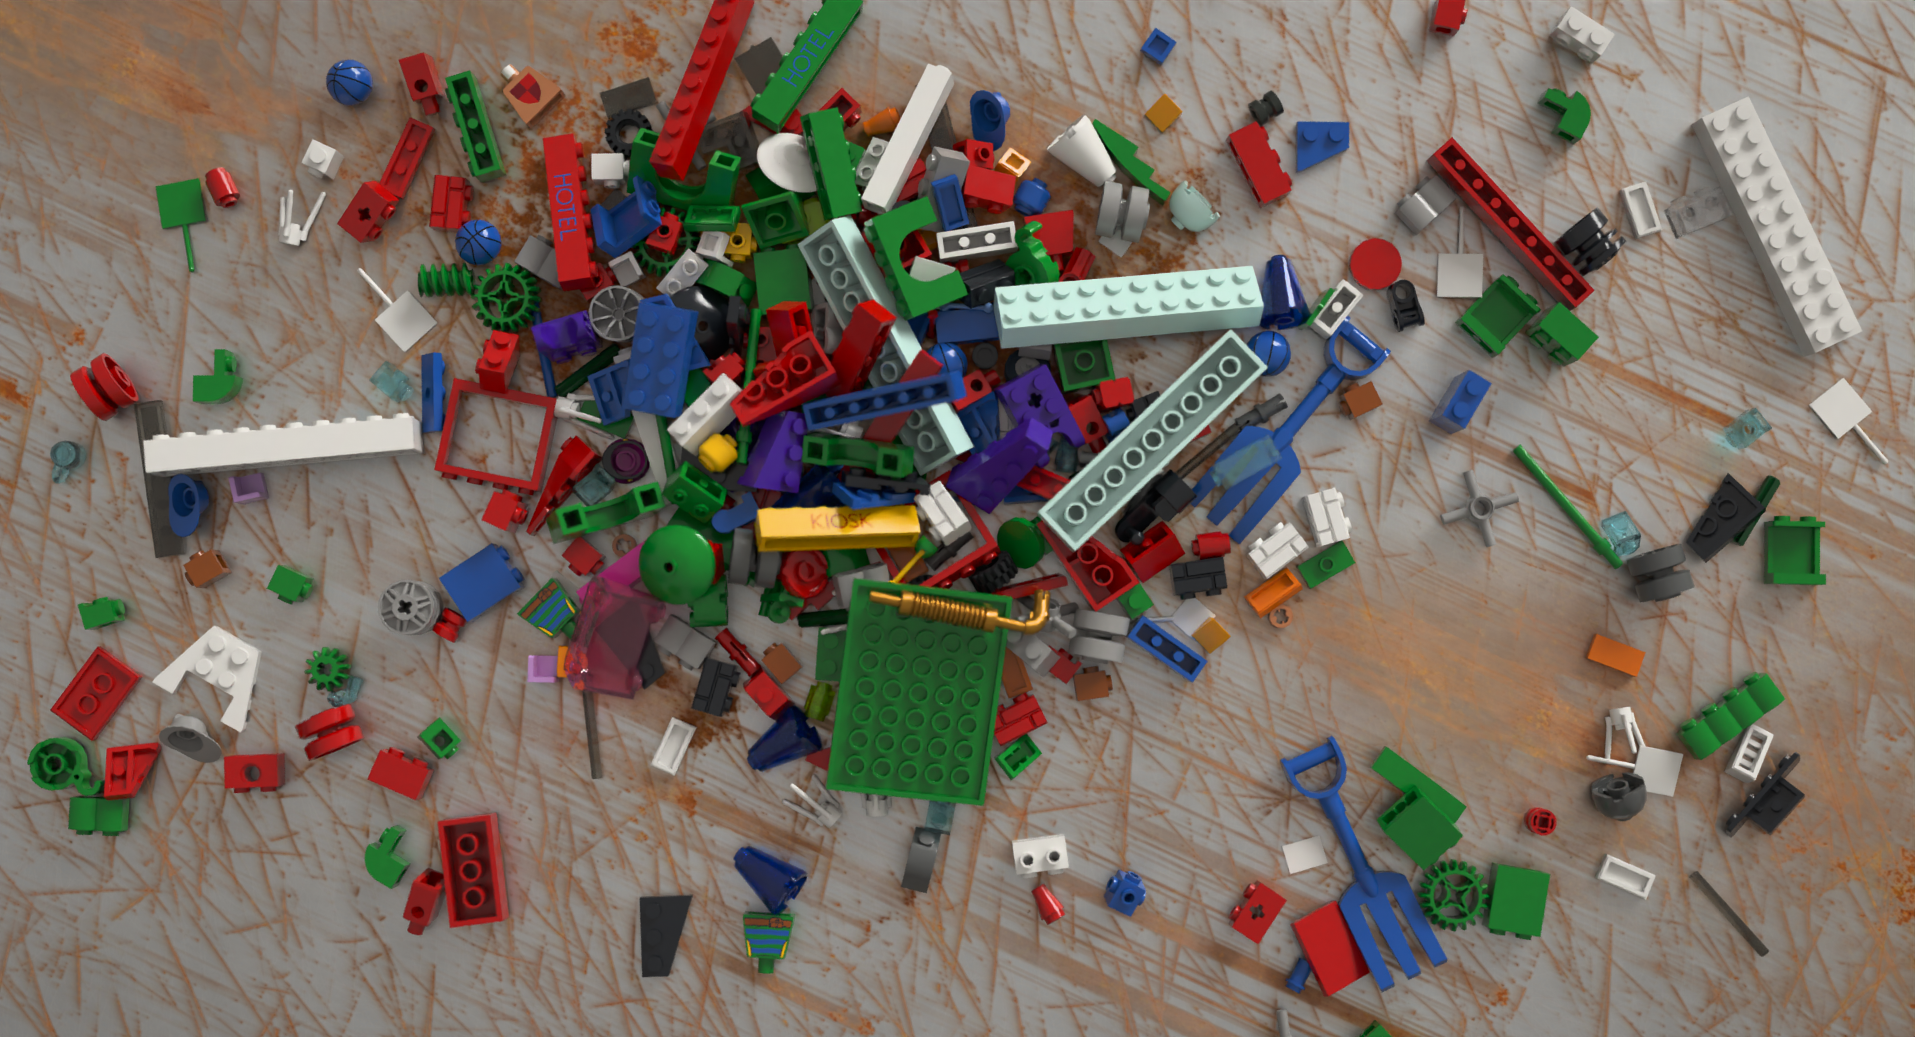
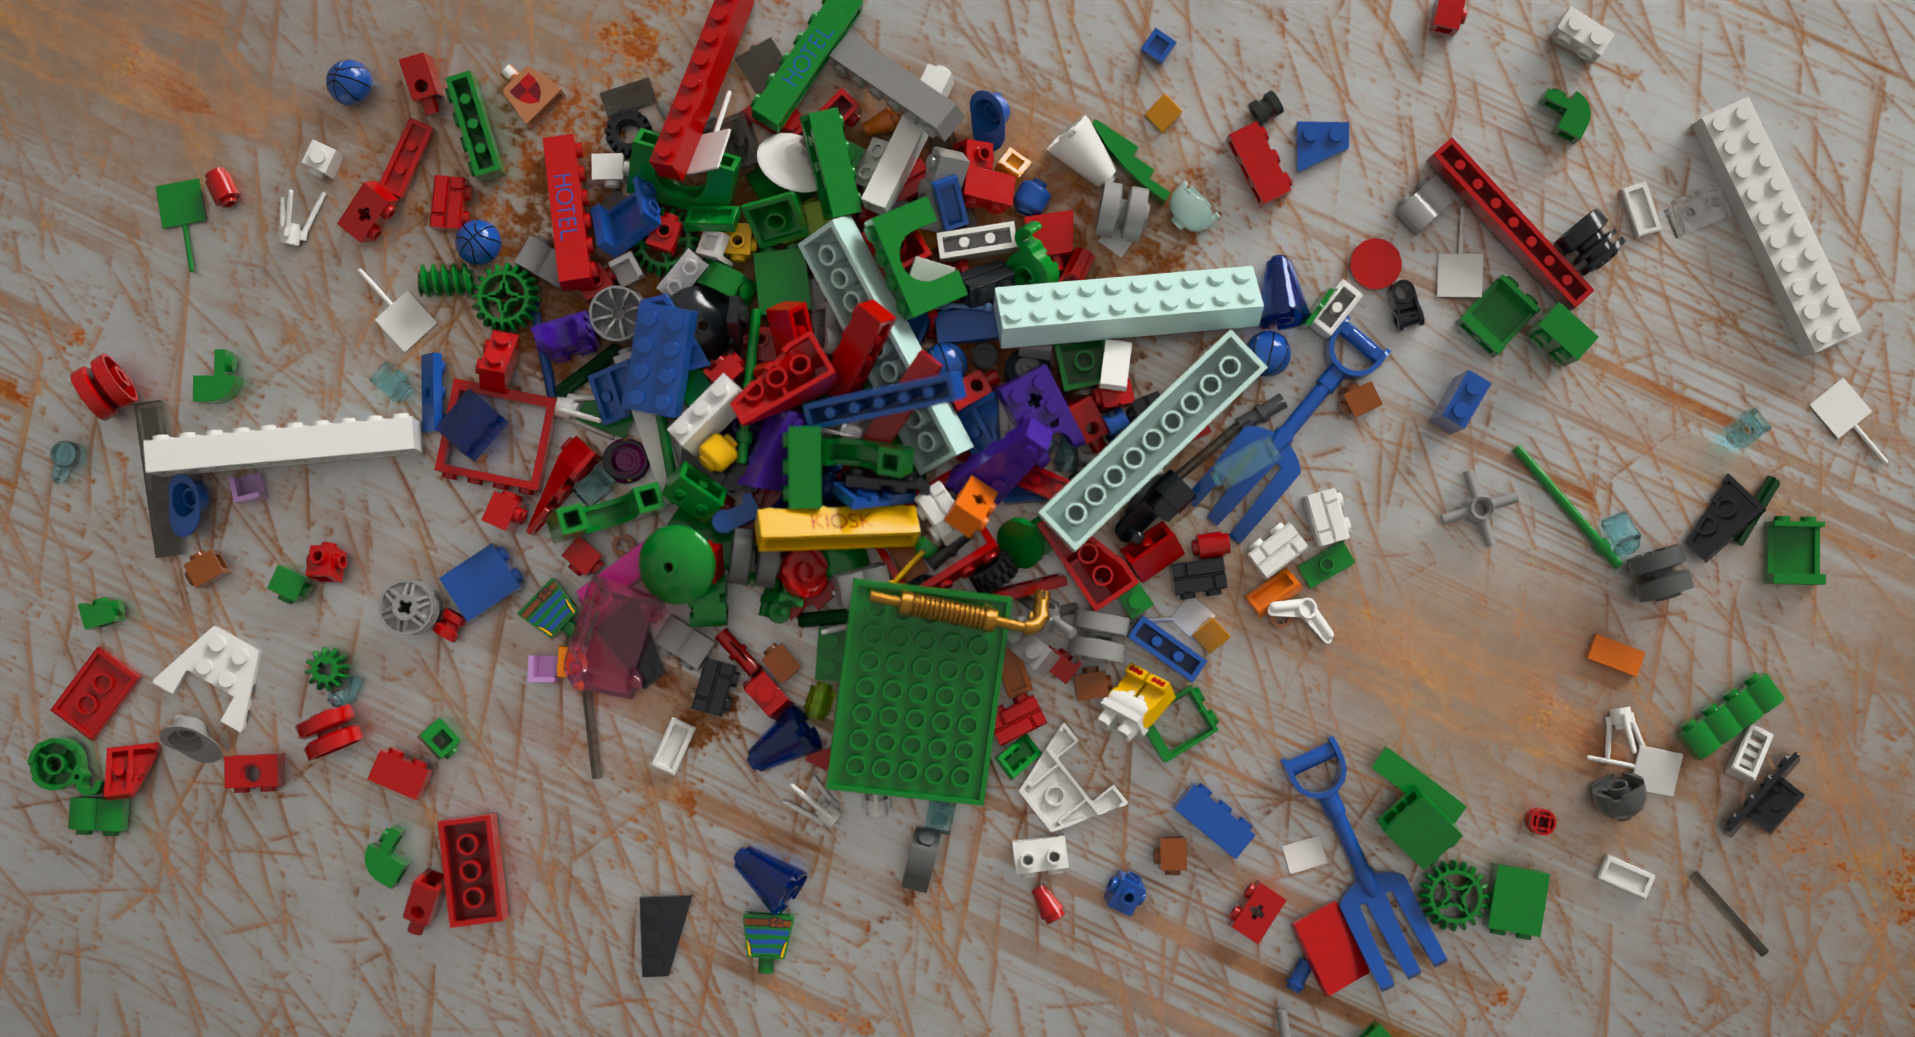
none -> red brick [305,542,347,583]
none -> clear blue hinge [435,388,509,462]
none -> white piece [686,90,732,175]
none -> green brick [783,426,821,508]
none -> light grey brick [829,32,965,141]
none -> orange brick [943,475,998,538]
none -> white wing [1018,722,1128,833]
none -> hips [1097,662,1176,742]
none -> white tile [1100,339,1132,391]
none -> green window [1146,685,1219,763]
none -> dark orange brick [1153,836,1187,875]
none -> blue brick [1172,783,1255,859]
none -> white piece [1267,598,1334,644]

